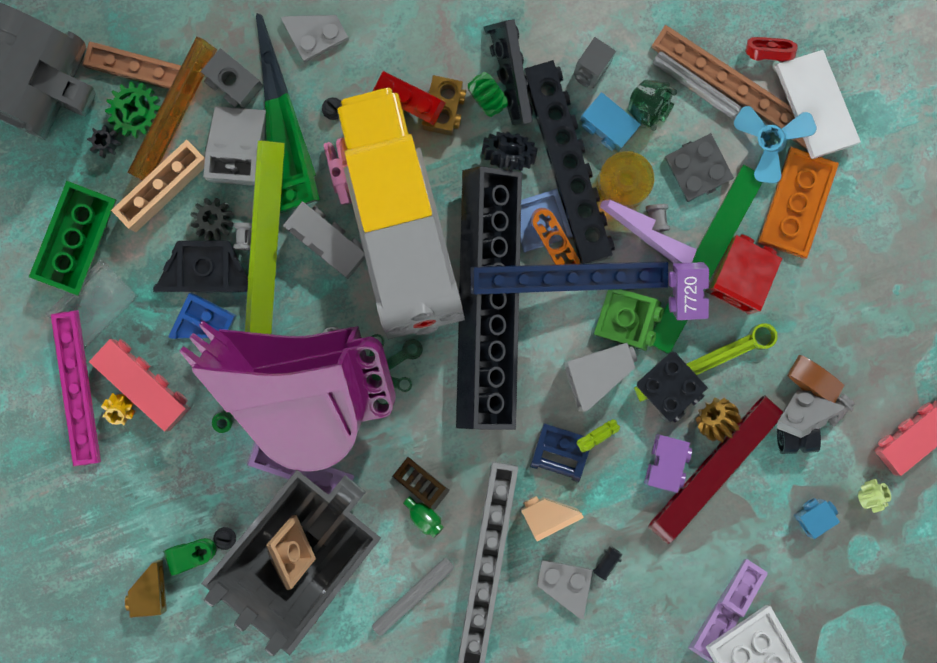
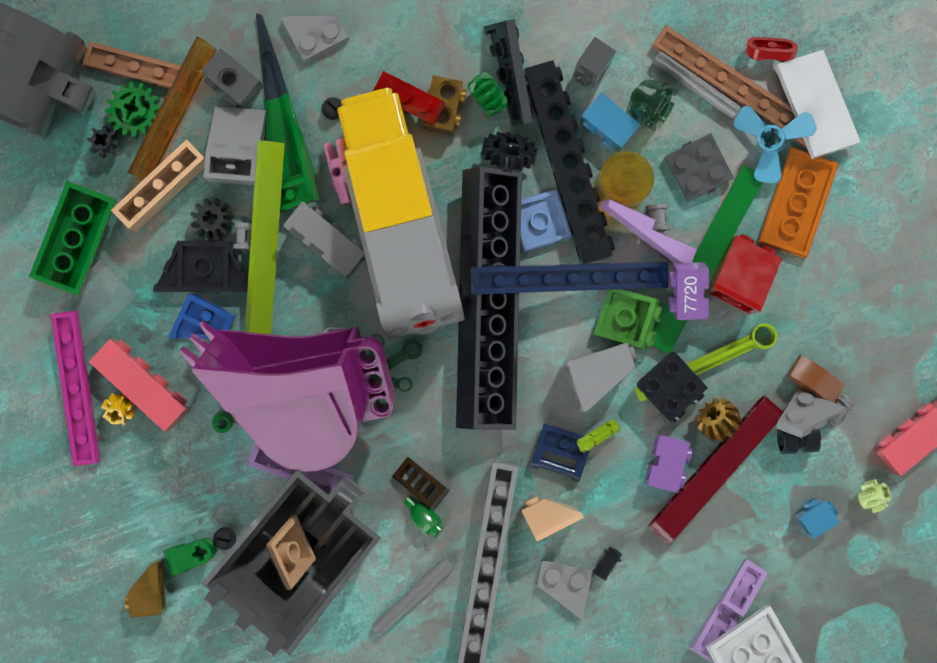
orange beam [531,208,580,265] -> none

